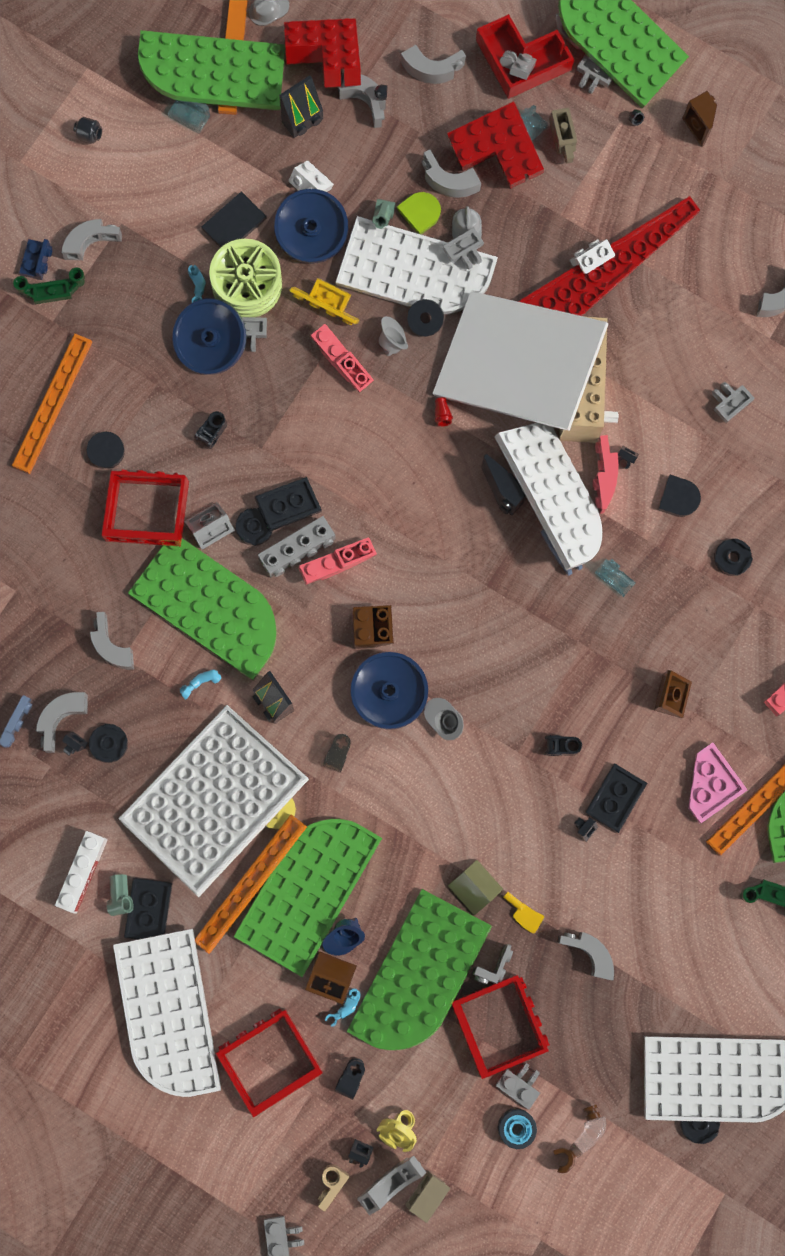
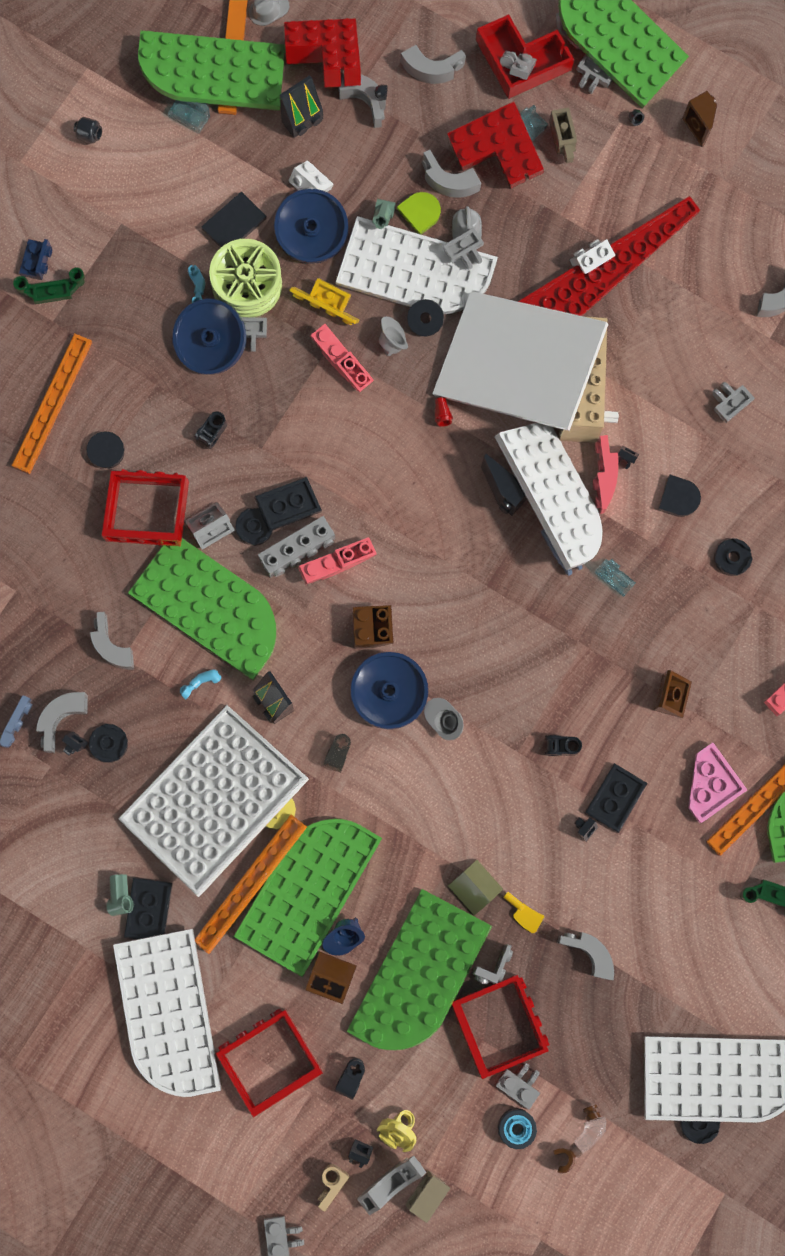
white brick [55,831,108,913] -> none
light grey arch [62,219,122,261] -> none
medium azure arm [325,988,360,1027] -> none

